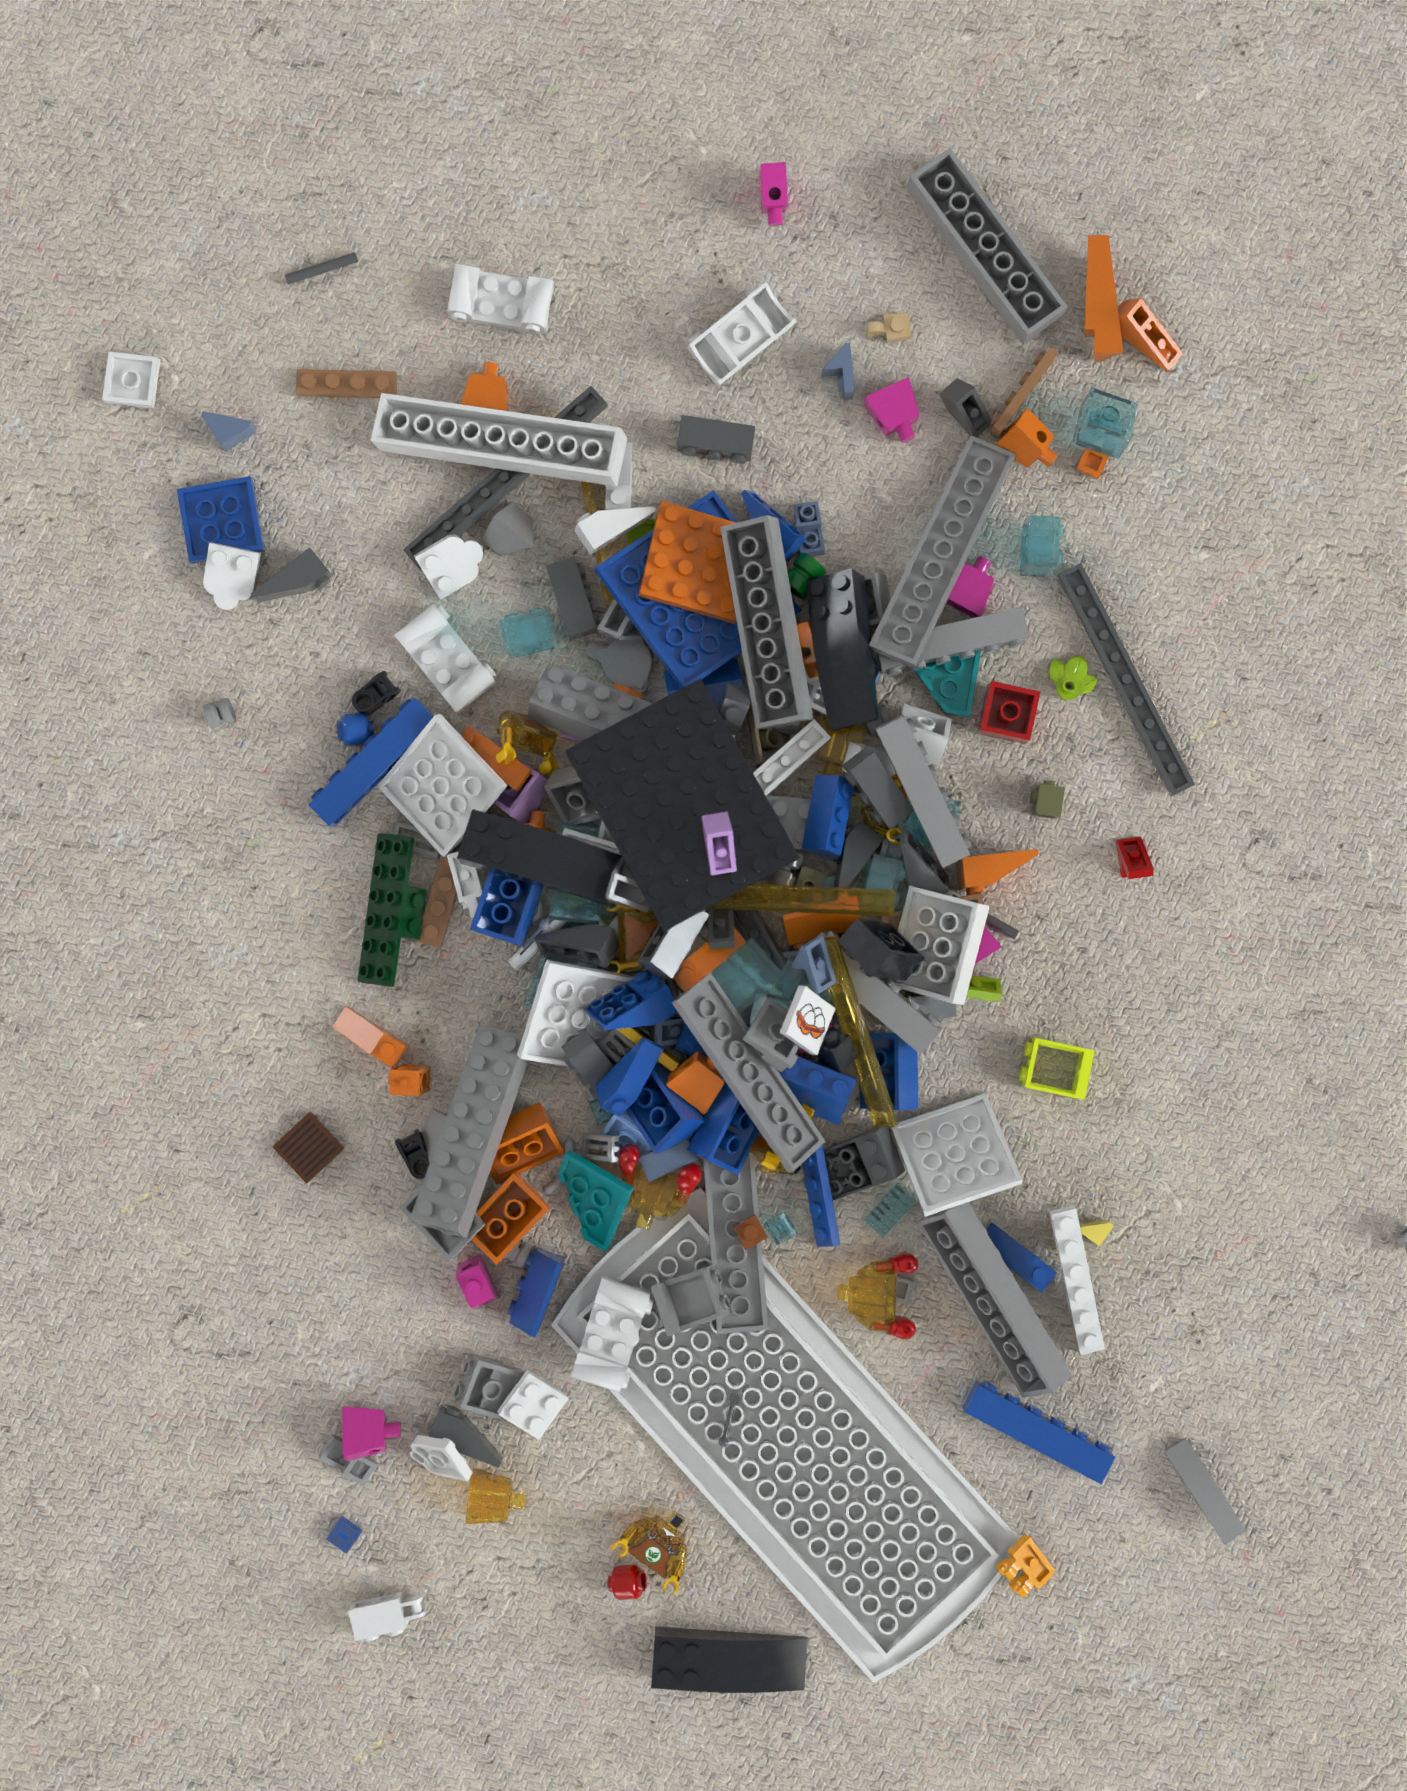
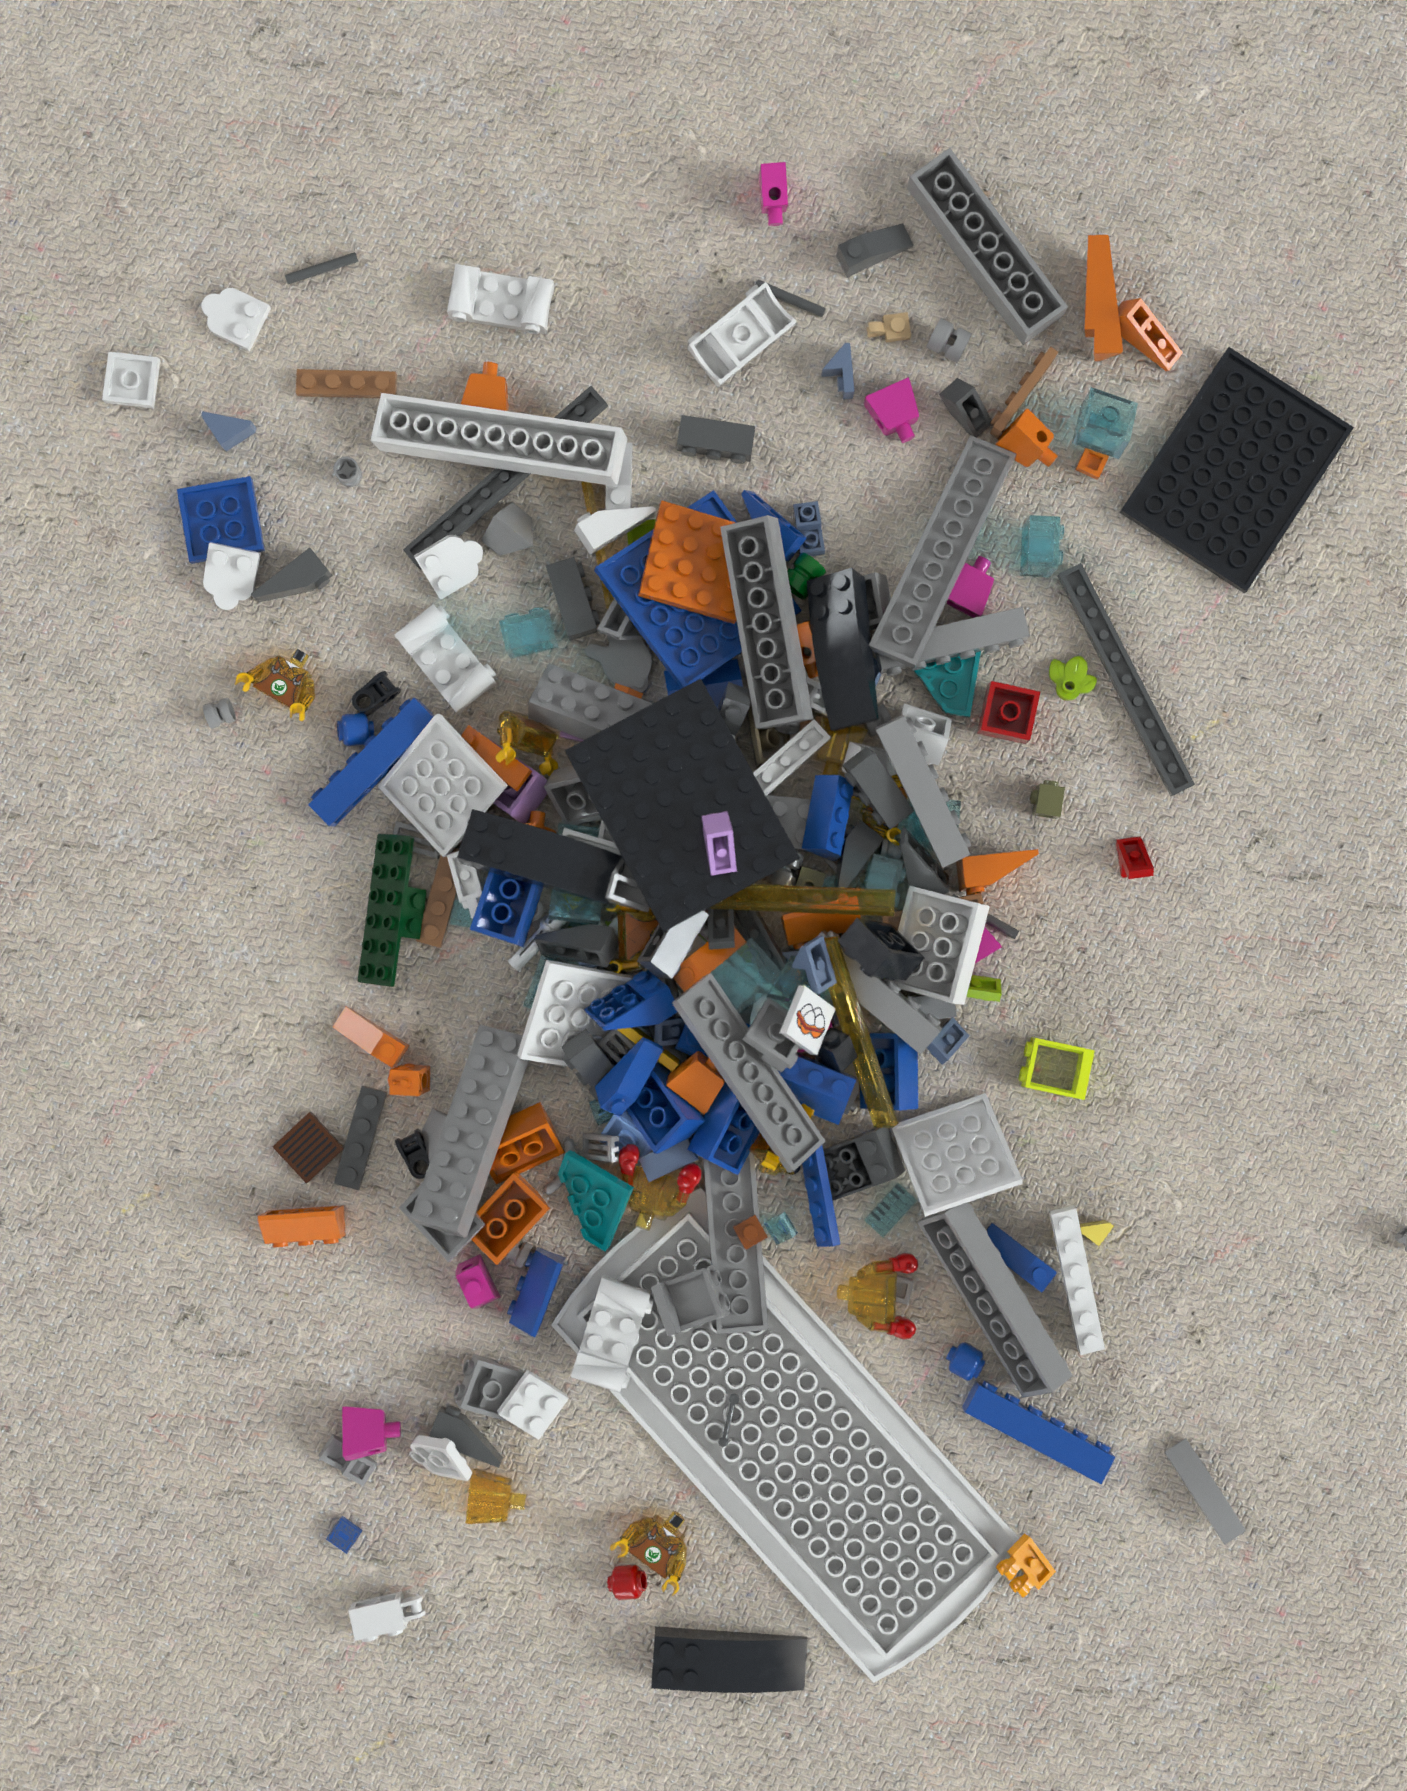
none -> white plate [202,288,271,352]
none -> torso [235,648,315,721]
none -> orange slope [258,1205,346,1248]
none -> light grey wheel [333,456,362,487]
none -> dark grey plate [334,1086,387,1190]
none -> clear light blue plate [450,900,473,928]
none -> dark grey bar [755,279,826,317]
none -> dark grey slope [836,223,914,277]
none -> light grey wheel [926,318,972,363]
none -> sand blue slope [927,1017,970,1065]
none -> blue head [946,1342,986,1381]
none -> black plate [1119,347,1354,593]

